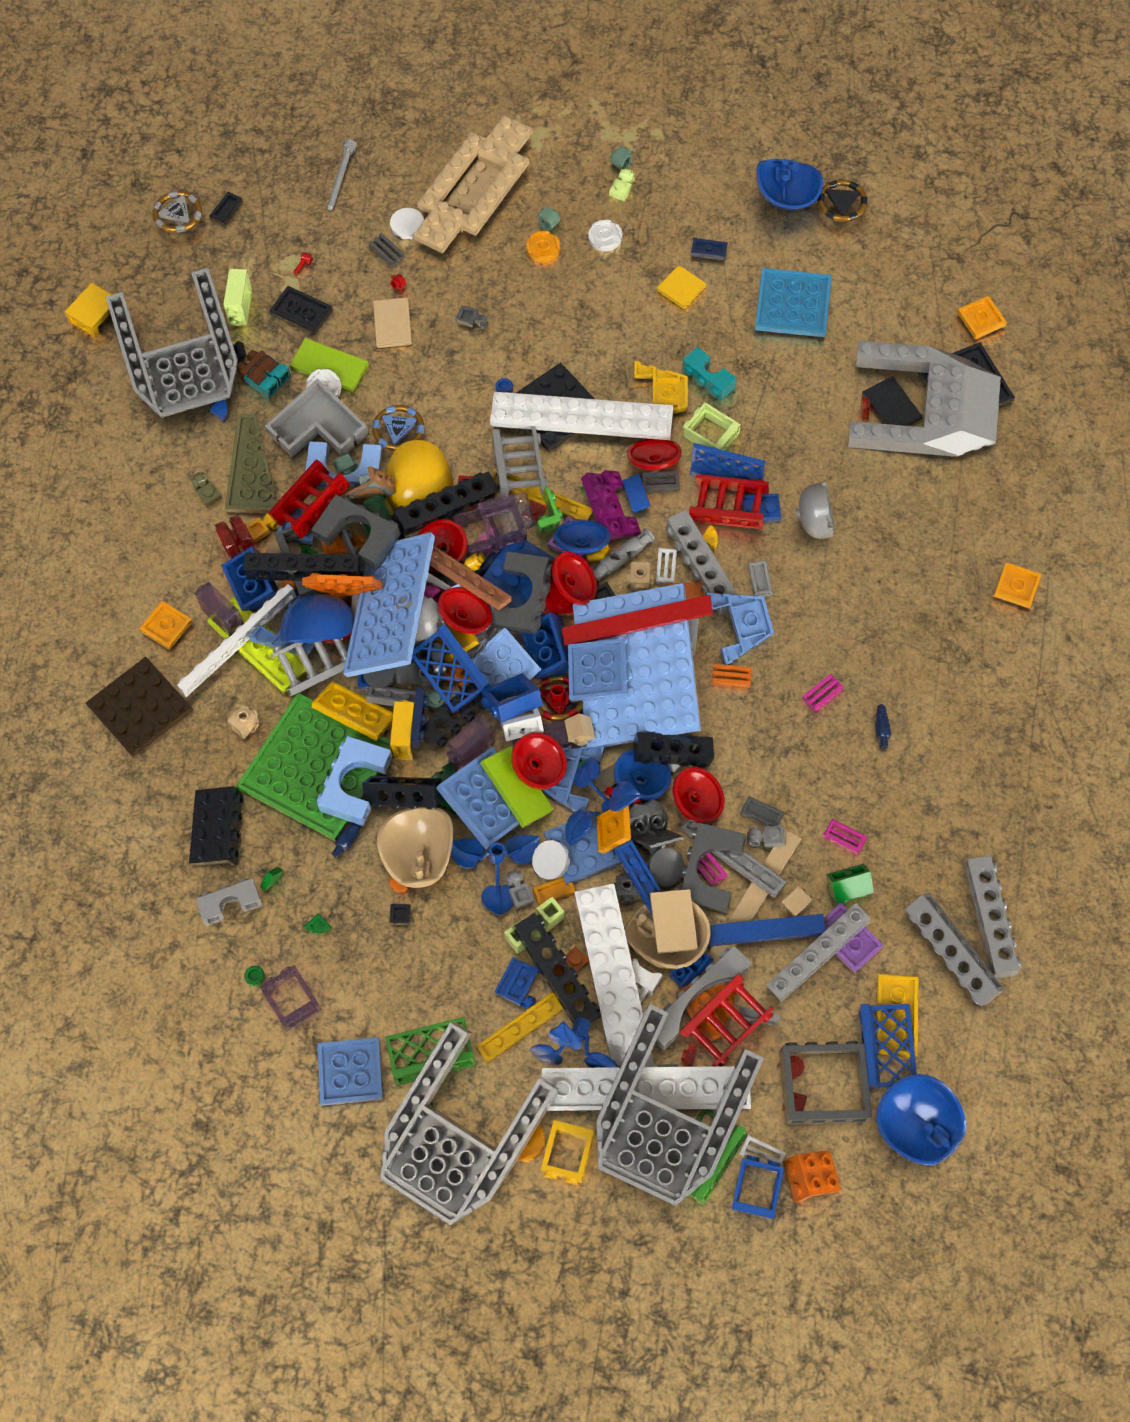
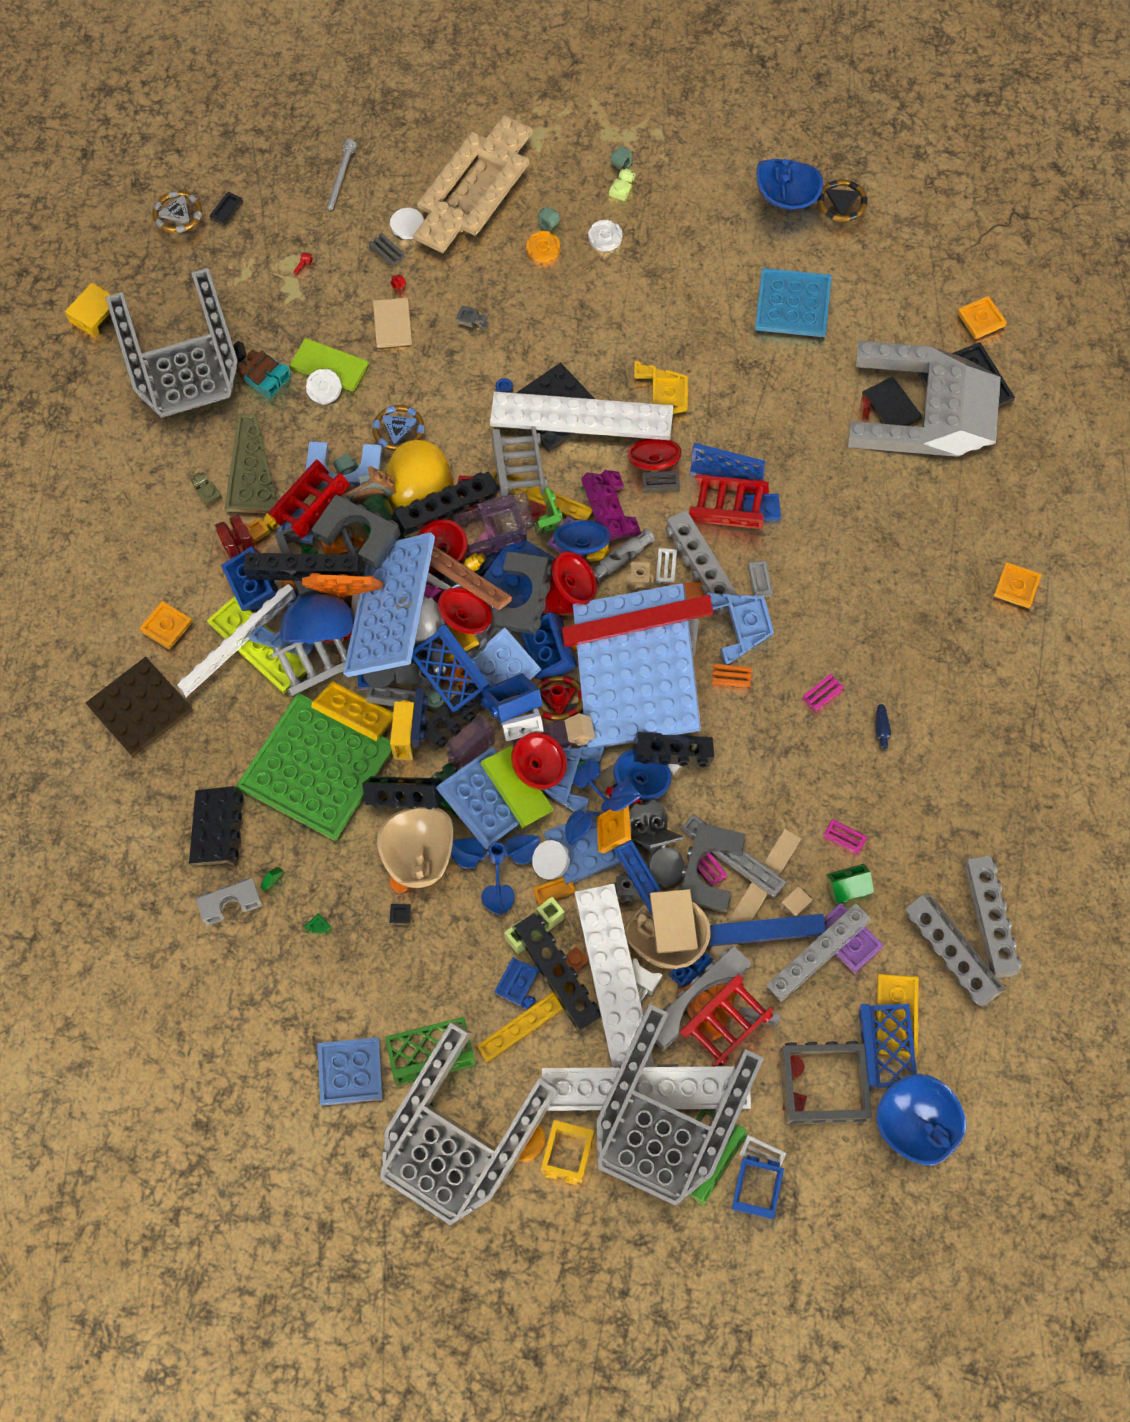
window [194,581,244,637] -> none
blue tile [210,400,228,421] -> none
yellowish green window [223,269,252,326] -> none
tan brick [227,705,260,739] -> none
green tile [244,966,265,987] -> none
window [260,965,322,1031] -> none
light grey piece [265,378,369,458] -> none
black tile [269,286,333,335] -> none
light blue arch [317,736,393,826] -> none
dark blue piece [331,823,362,858] -> none
light grey plate [505,870,535,909] -> none
blue plant [529,1017,620,1068] -> none
medium blue plate [568,638,627,702] -> none
black plate [594,582,616,600] -> none
blue slope [622,474,651,513] -> none
yellow tile [657,265,706,309] -> none
red dish [672,767,725,824] -> none
clear red plate [681,1044,697,1067] -> none
teal arch [682,346,737,401] -> none
yellowish green window [683,403,741,458] -> none
dark blue plate [691,238,728,261] -> none
yellow tile [702,524,718,550] -> none
dark grey tile [740,796,784,826] -> none
light grey plate [747,825,785,847] -> none
orange bracket [783,1150,841,1203] -> none
light grey cylinder [796,482,835,539] -> none

